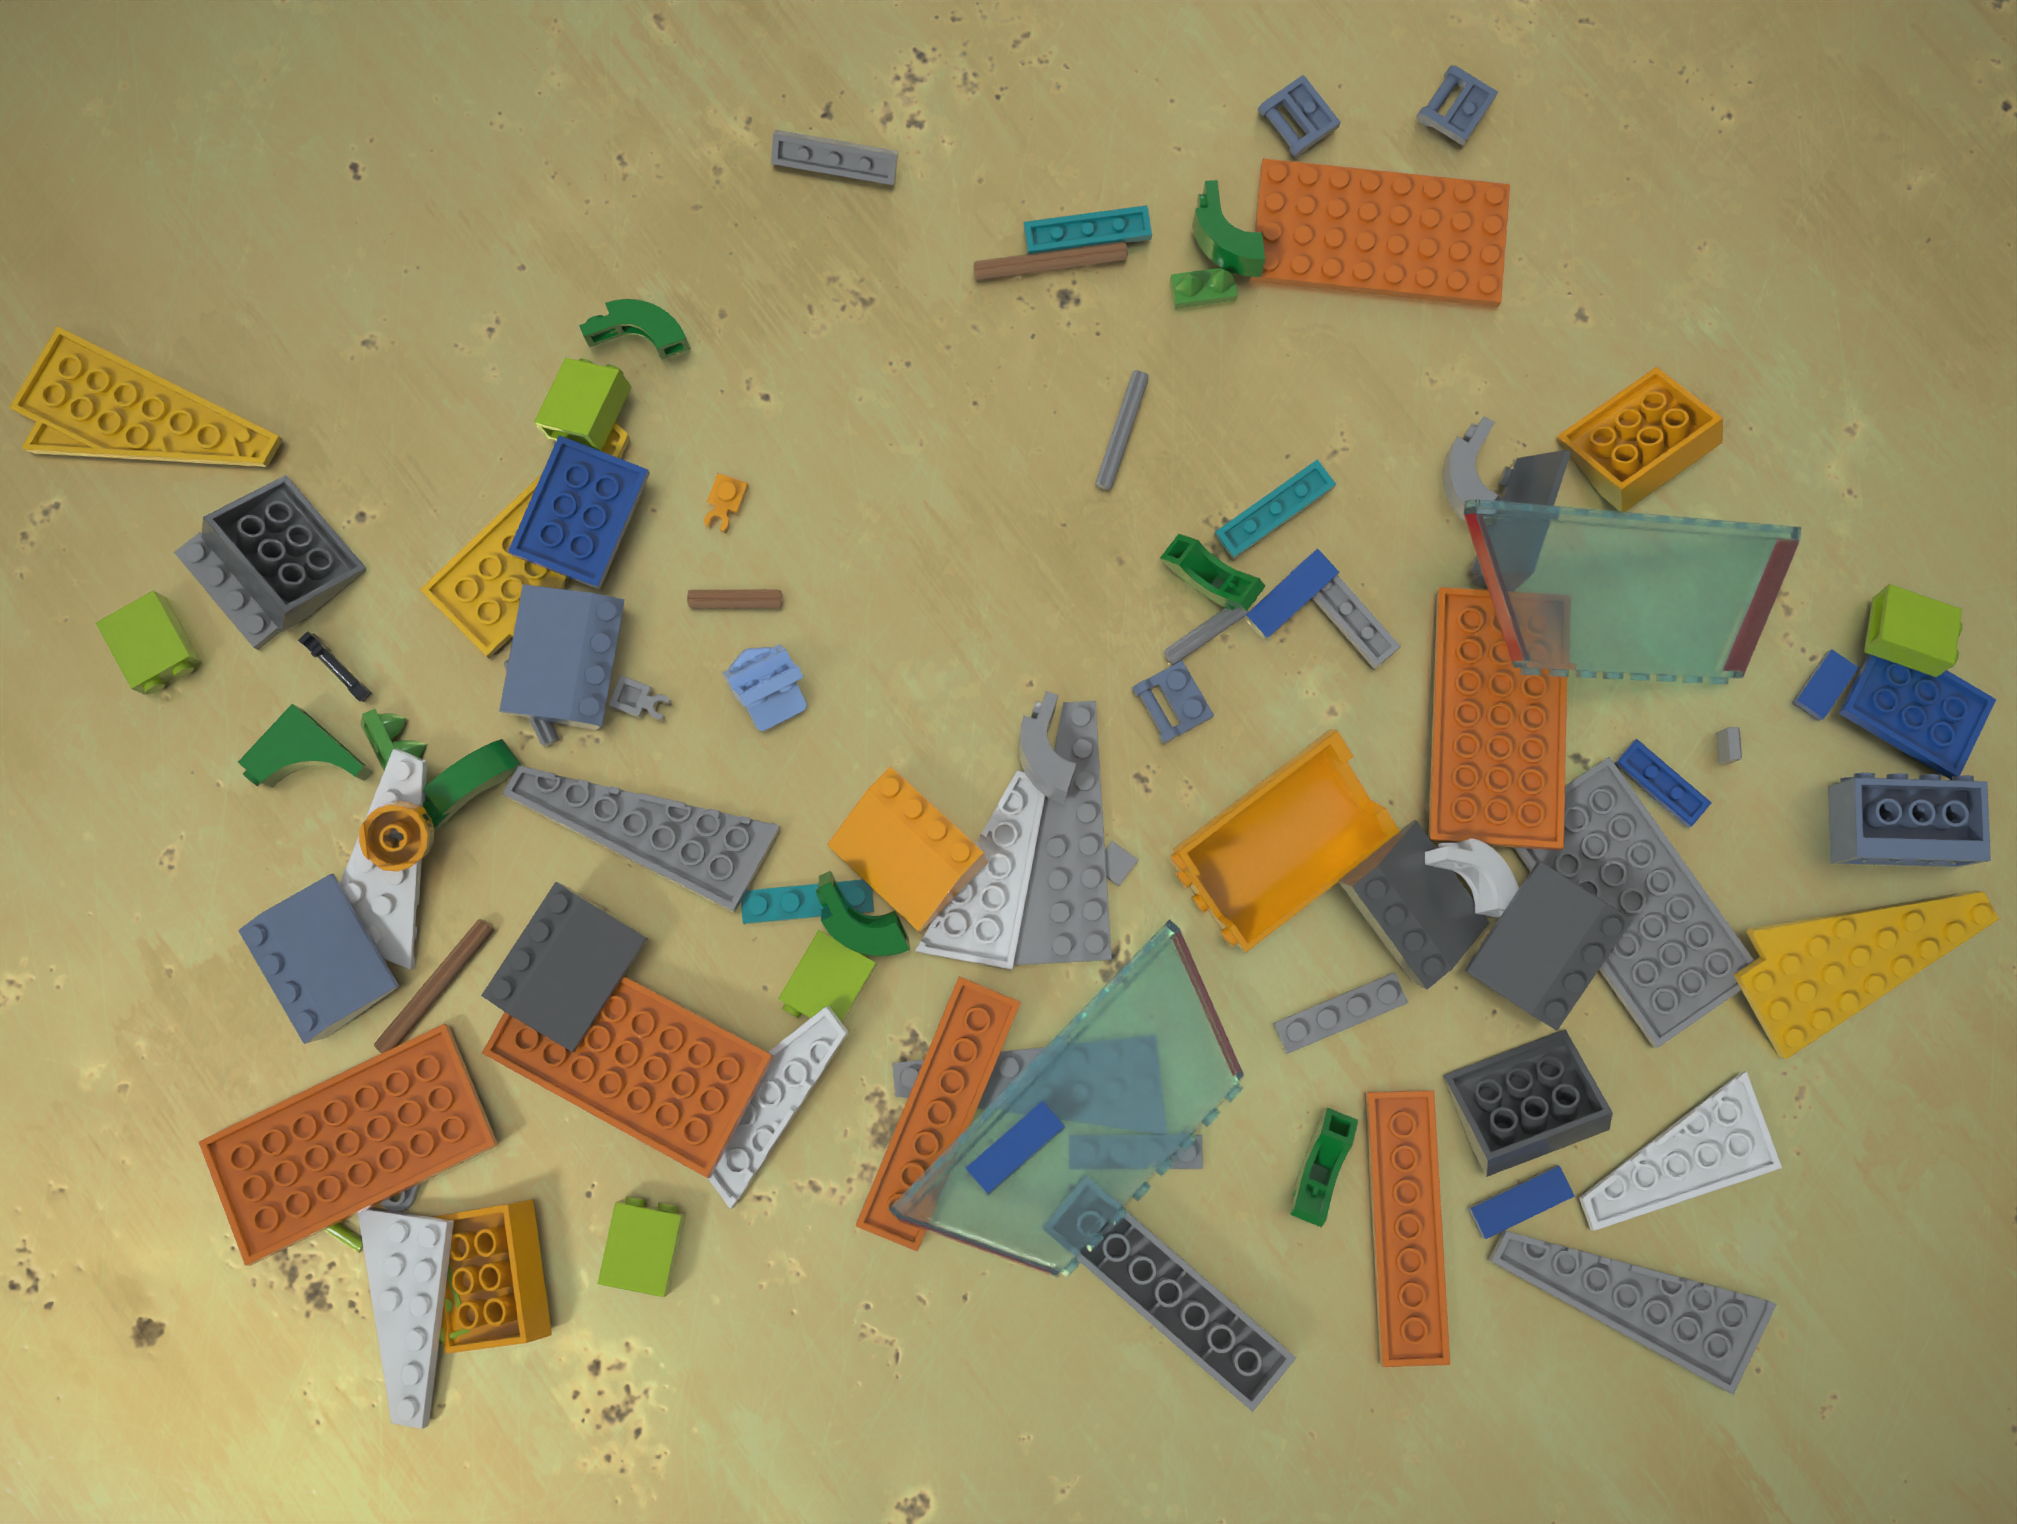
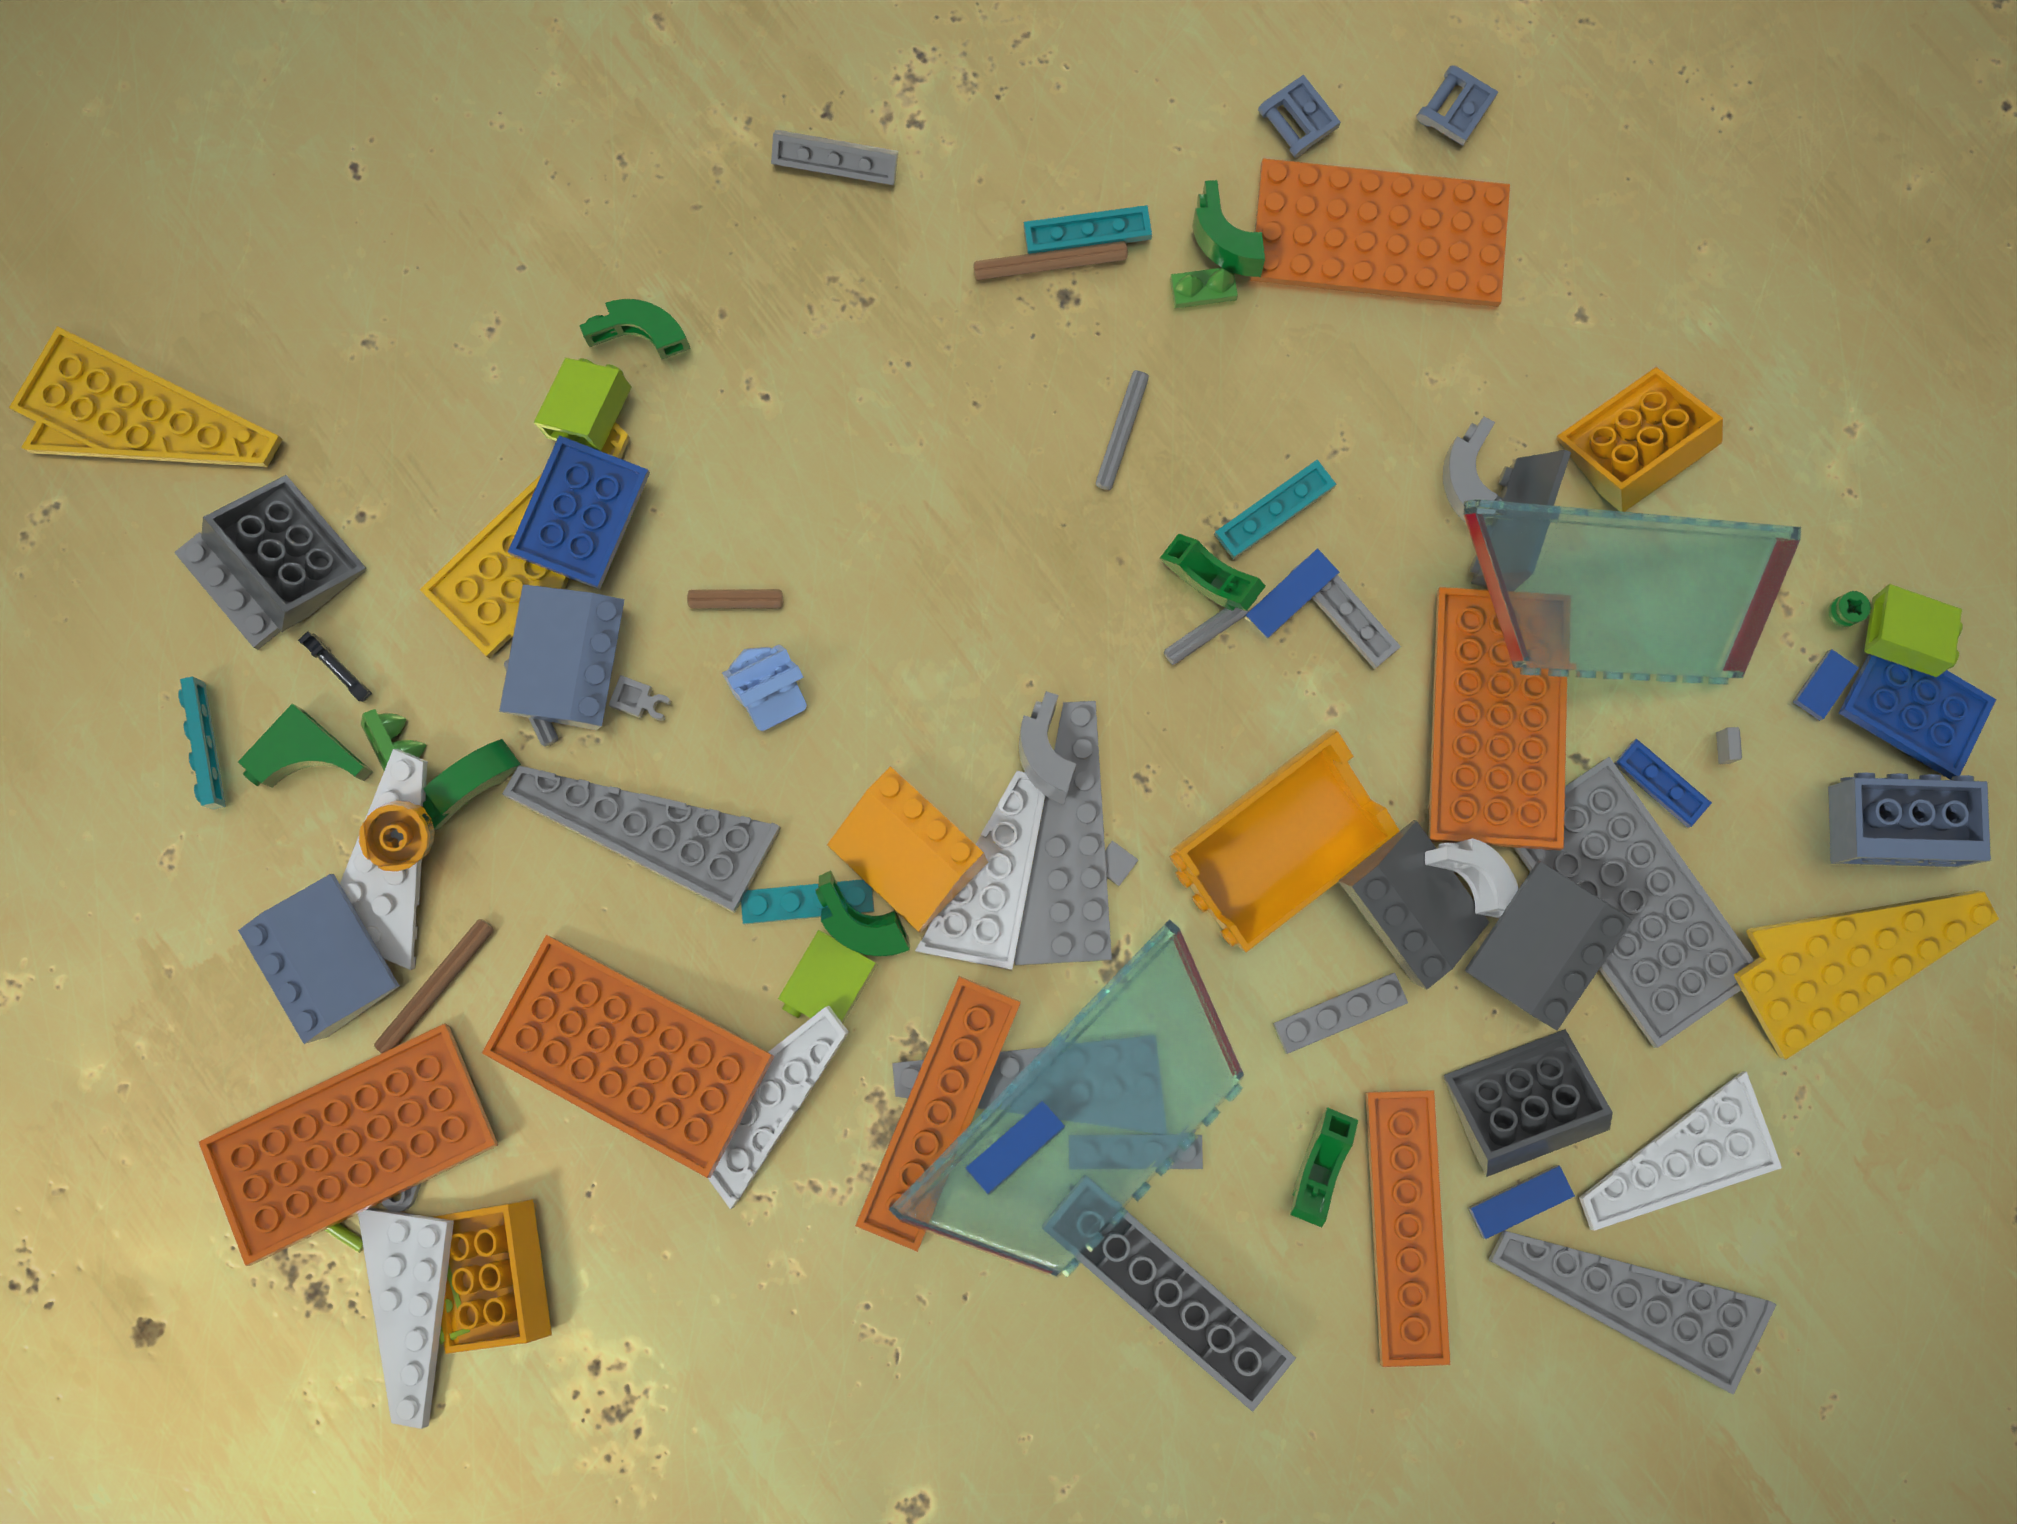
lime brick [95,590,201,695] -> none
dark grey slope [481,882,648,1053] -> none
lime brick [597,1196,686,1297] -> none
light orange plate [704,473,749,534] -> none
sand blue plate [1132,660,1214,744] -> none
none -> teal plate [178,676,226,810]
none -> green wheel [1829,591,1871,627]

